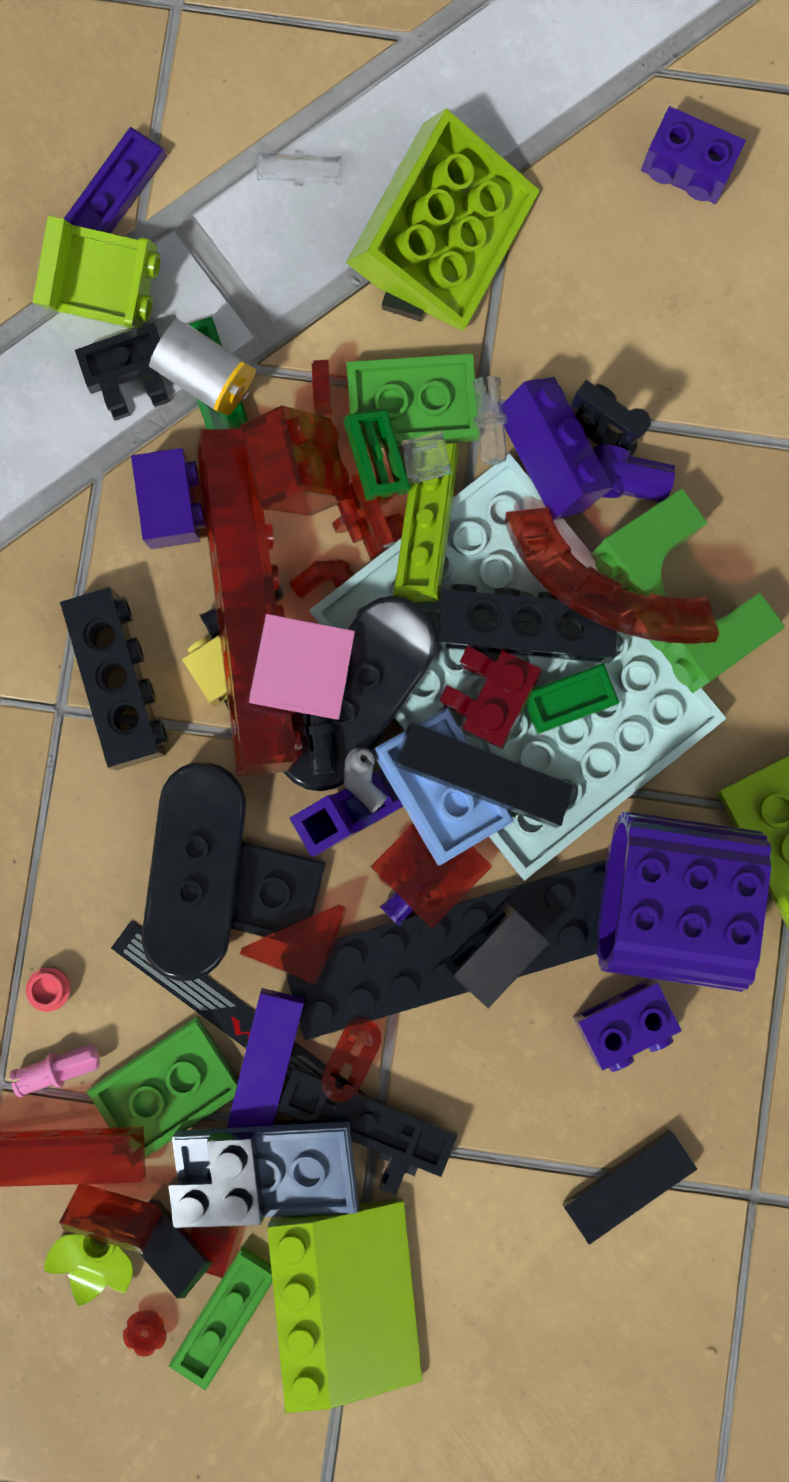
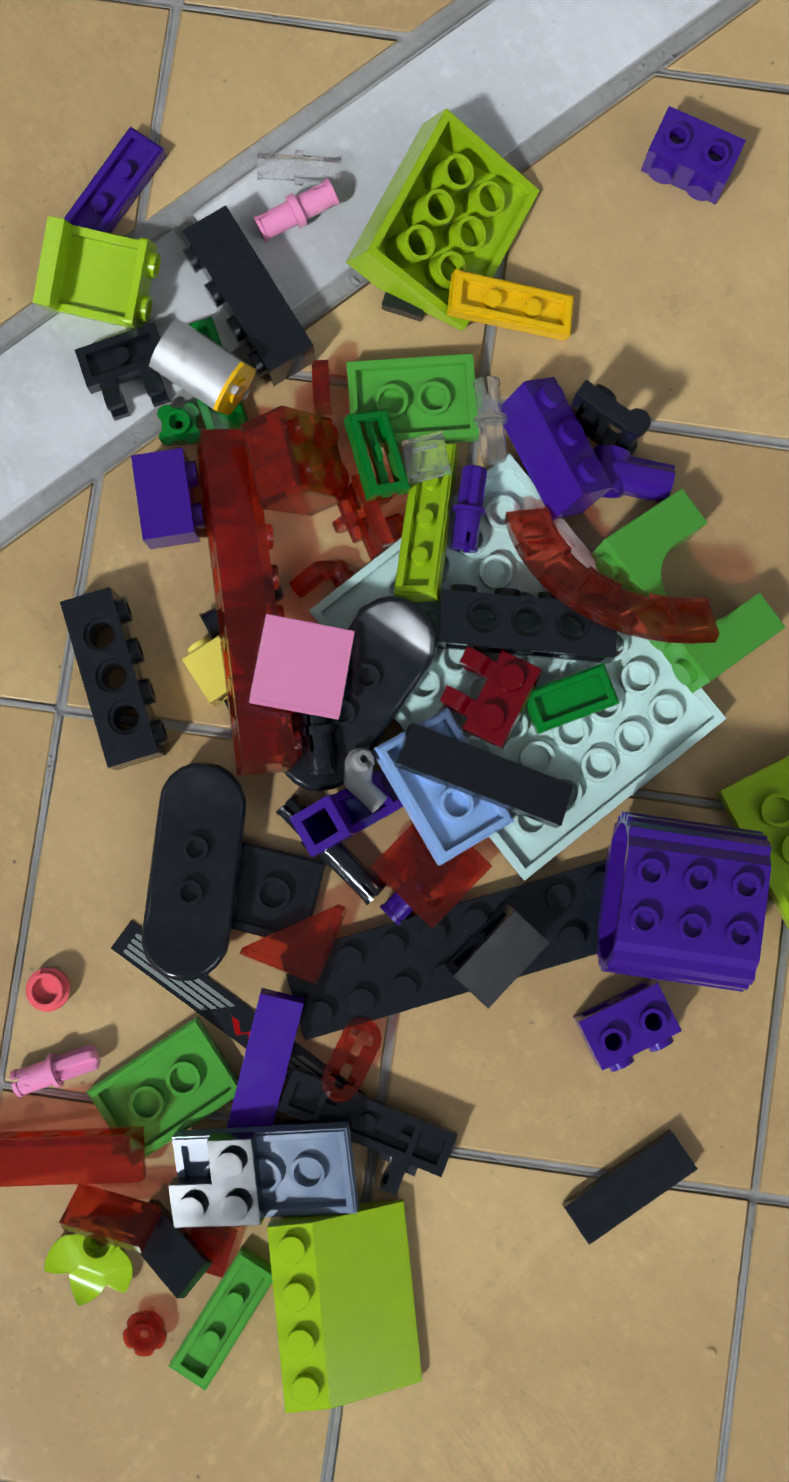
none -> green plate [157,403,201,447]
none -> black brick [182,205,316,386]
none -> bright pink pin [253,178,339,243]
none -> black pin [276,794,386,906]
none -> yellow tile [447,269,574,341]
none -> dark purple axle [450,465,487,554]

